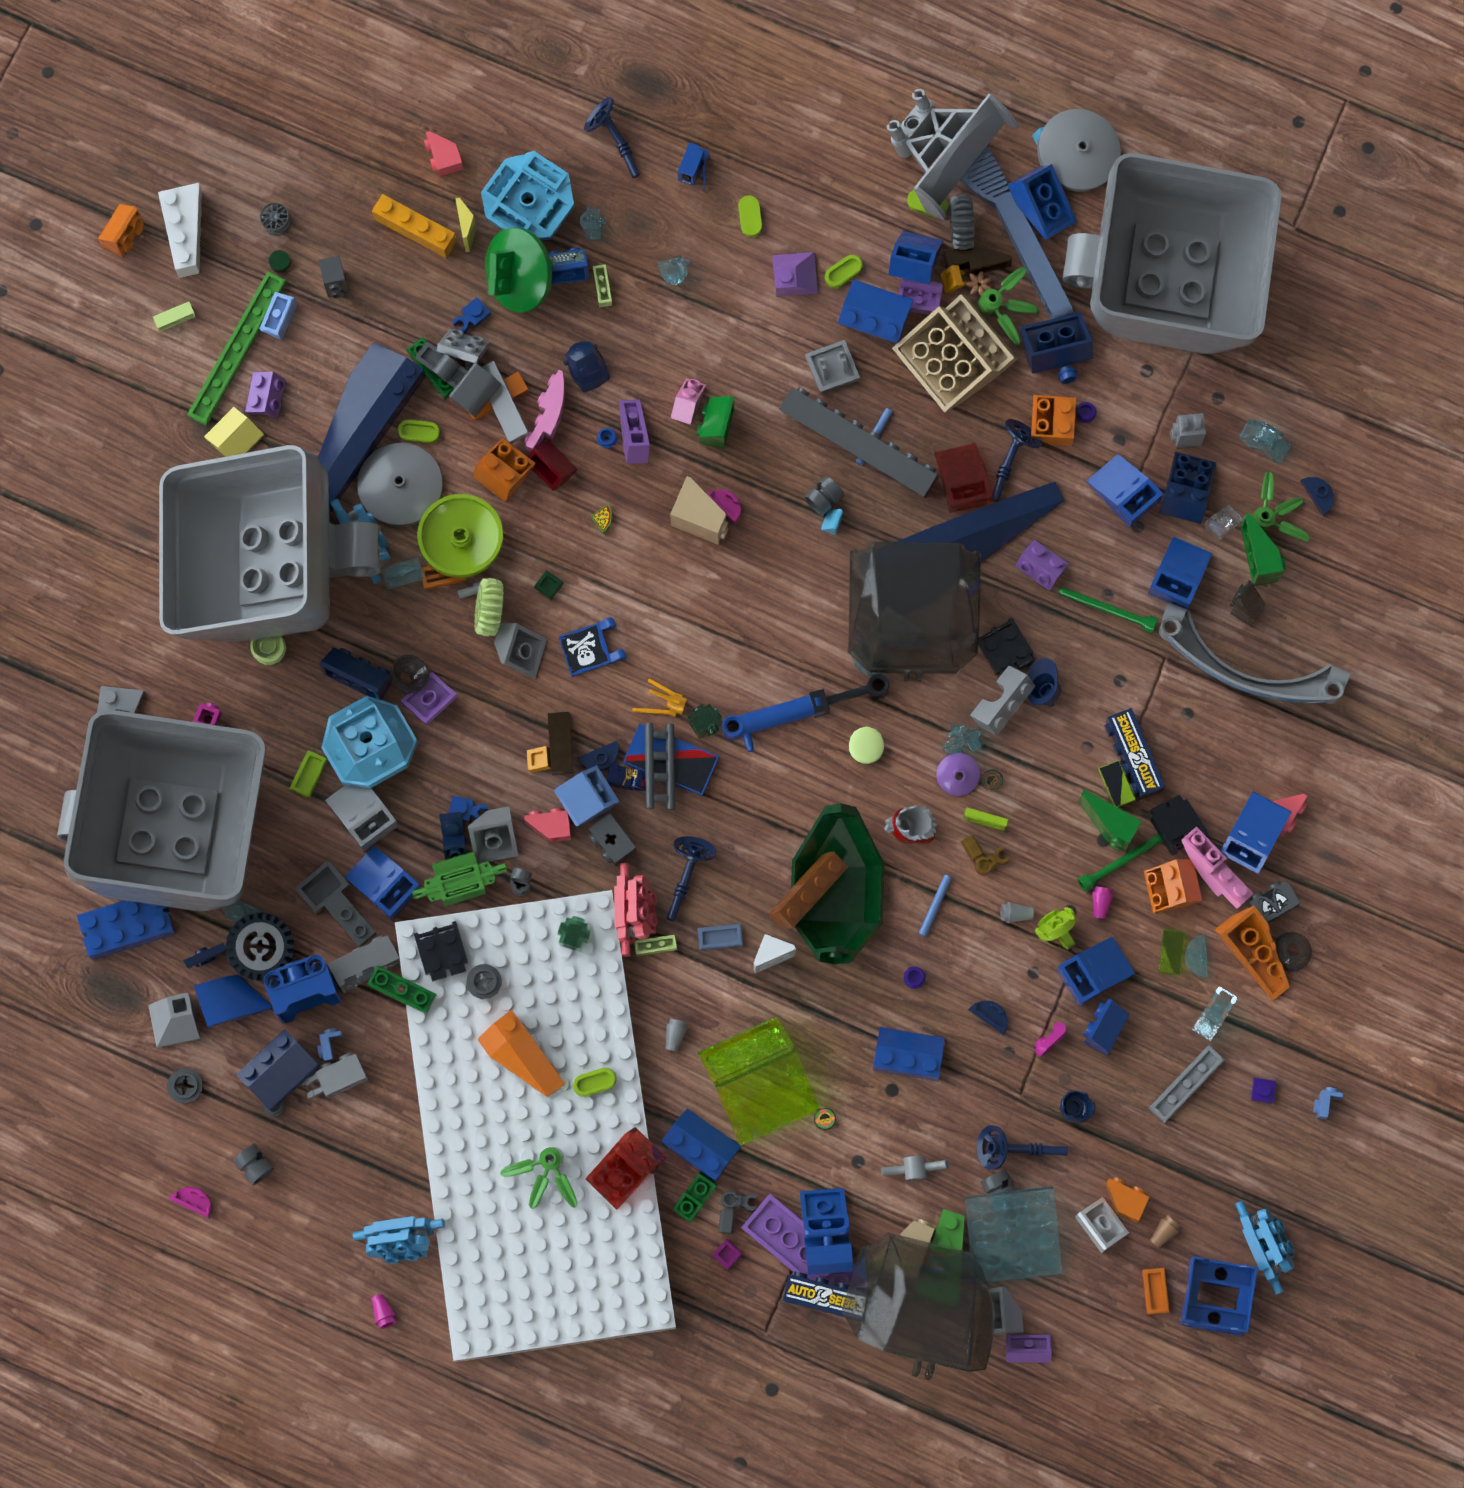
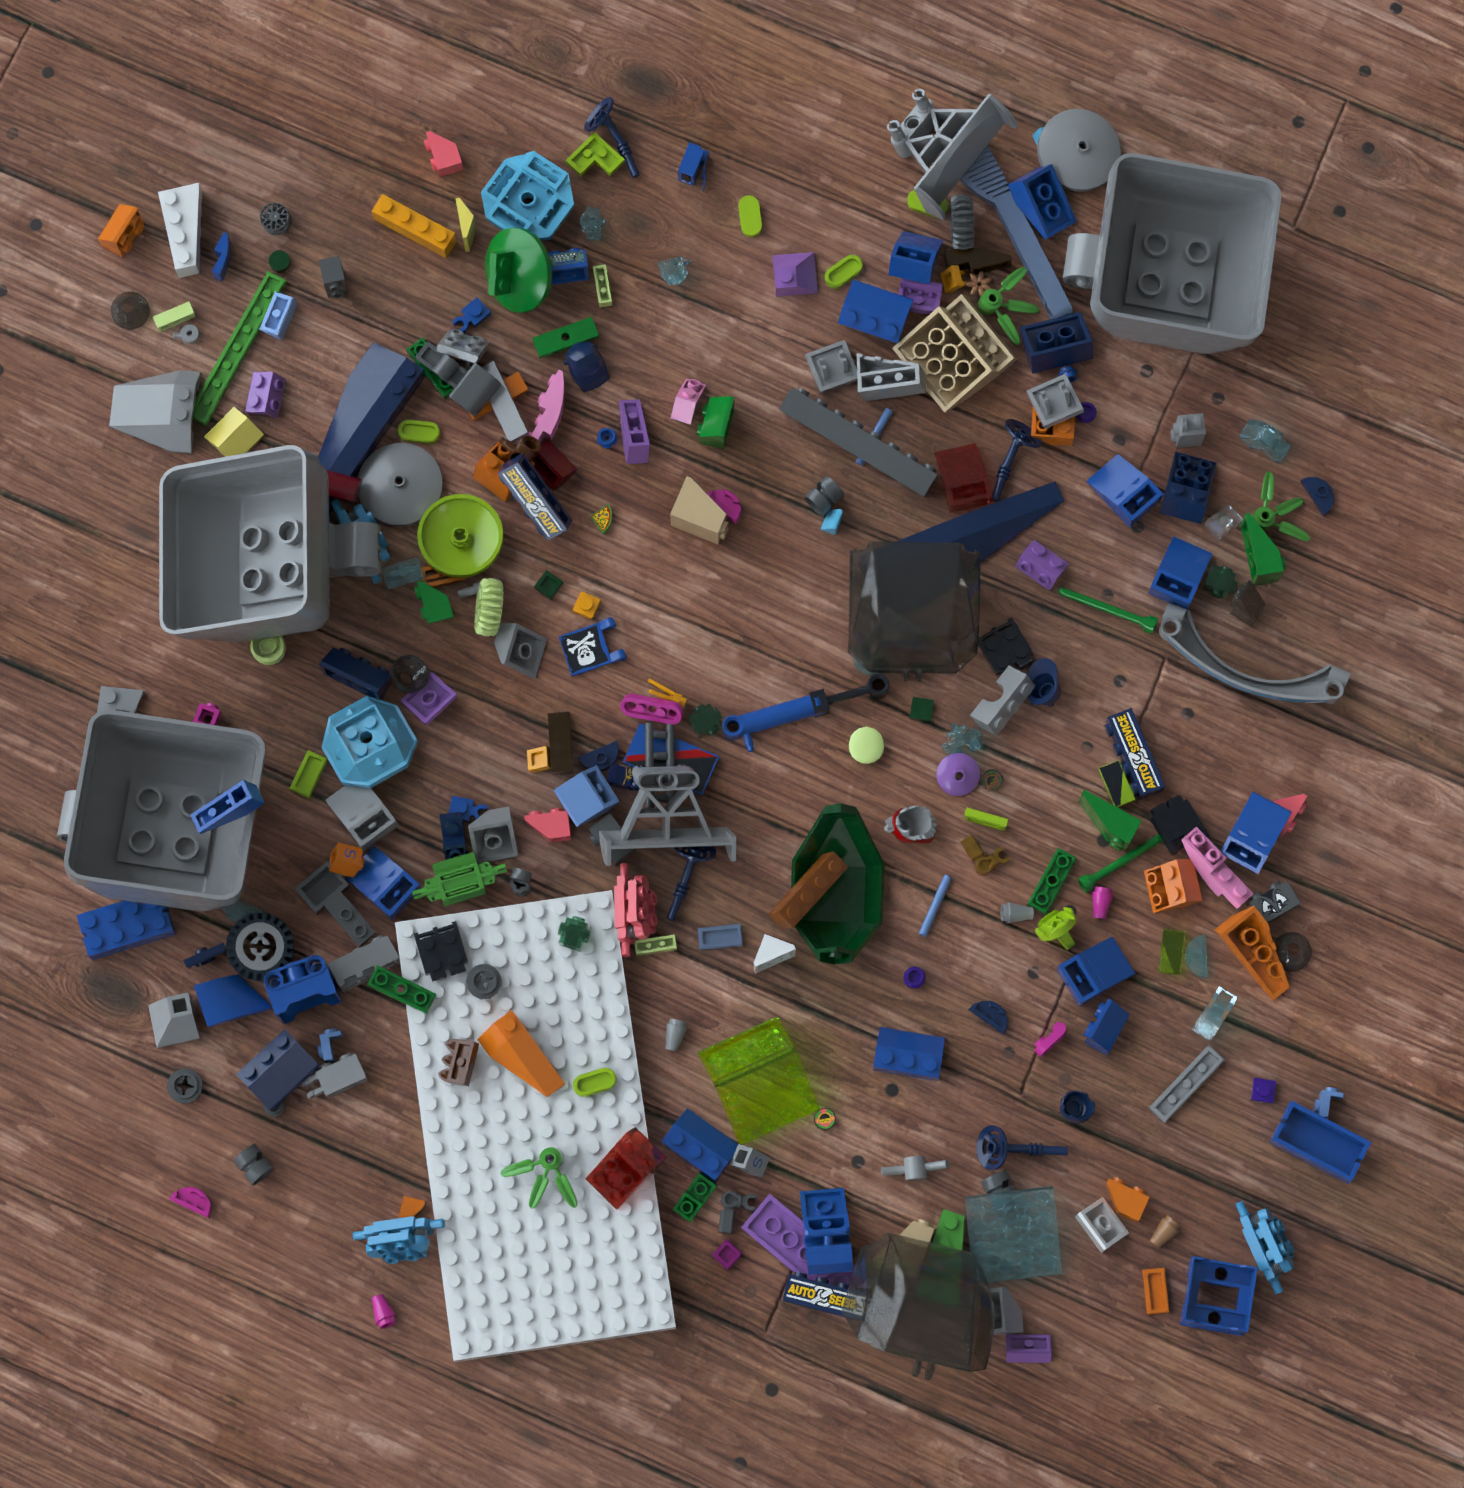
none -> light grey wedge [109,370,201,454]
none -> clear smoke piece [111,292,150,330]
none -> light grey piece [173,324,200,344]
none -> blue slope [190,779,265,834]
none -> blue slope [212,232,231,282]
none -> dark red brick [327,470,363,504]
none -> orange brick [329,842,365,878]
none -> orange tile [398,1196,426,1218]
none -> green slope [414,581,454,624]
none -> plate [438,1039,479,1087]
none -> reddish brown piece [498,435,541,463]
none -> dark blue brick [498,453,572,541]
none -> green tile [532,317,599,359]
none -> lime plate [565,132,625,177]
none -> light orange plate [572,591,601,620]
none -> light grey piece [599,764,736,866]
none -> dark pink plate [620,694,684,725]
none -> light grey brick [730,1144,770,1178]
none -> light grey wedge [857,353,926,401]
none -> dark green tile [909,697,934,722]
none -> light grey plate [1027,374,1084,429]
none -> green tile [1027,848,1077,915]
none -> clear green brick [1202,564,1238,598]
none -> blue piece [1269,1101,1371,1184]

